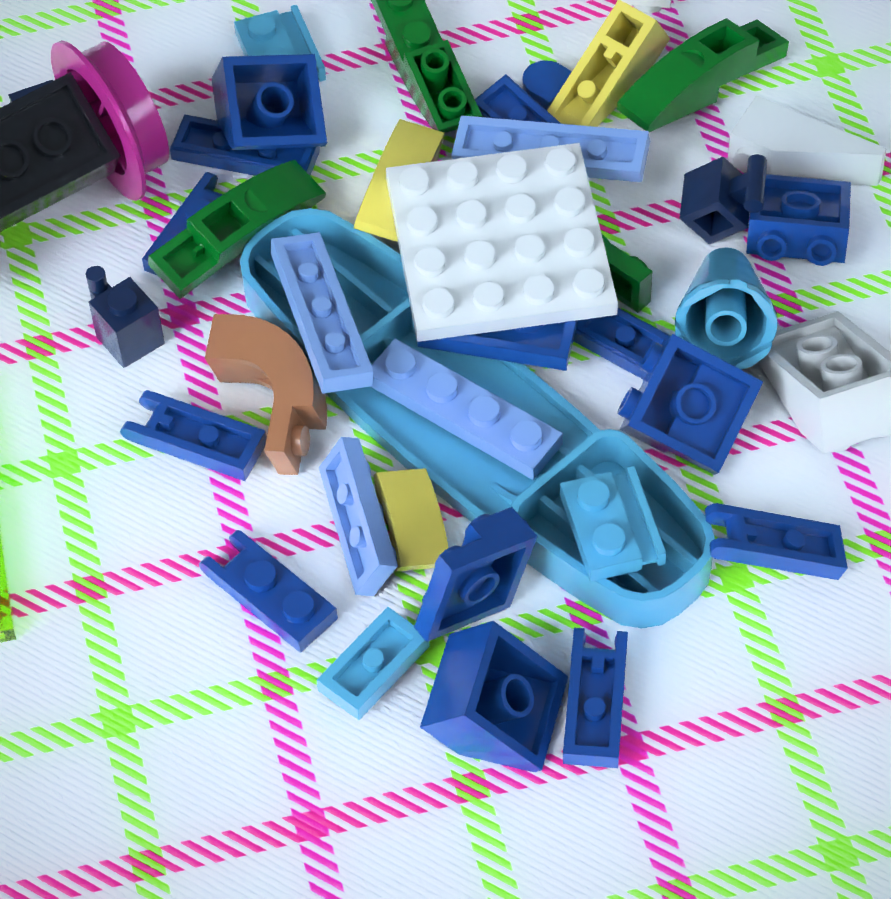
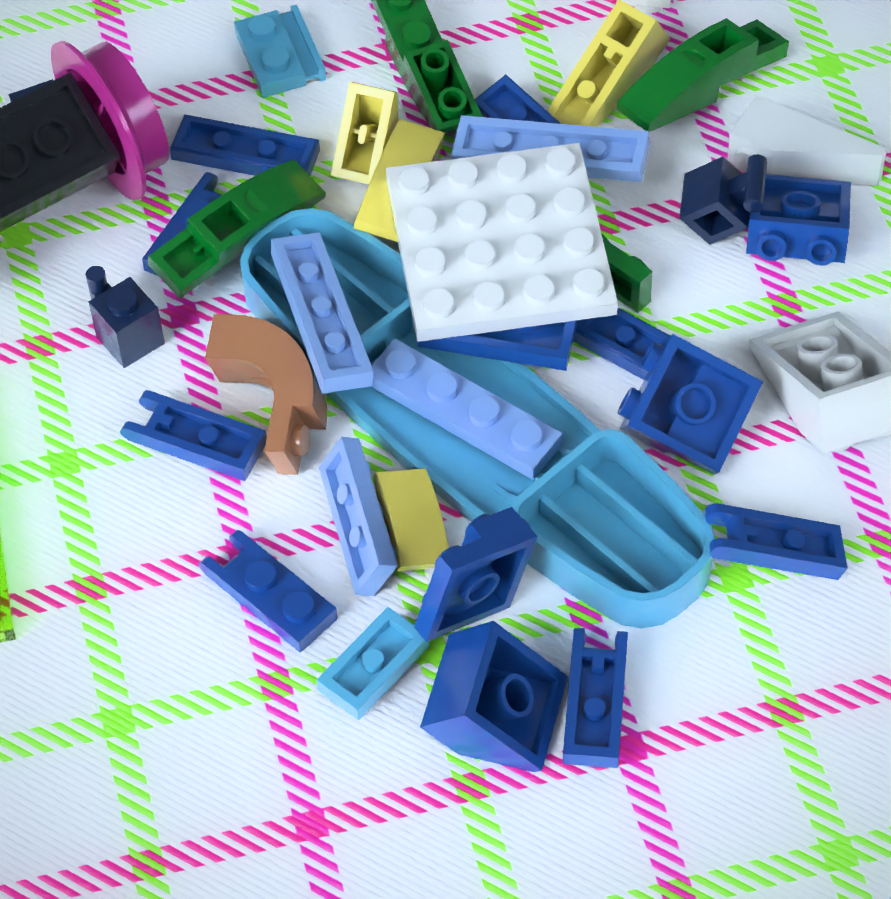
blue slope [211,54,328,150] -> none
blue tile [522,60,572,110] -> none
medium azure plate [560,466,666,582] -> none
medium azure cone [675,247,778,370] -> none
none -> light yellow slope [330,82,399,185]

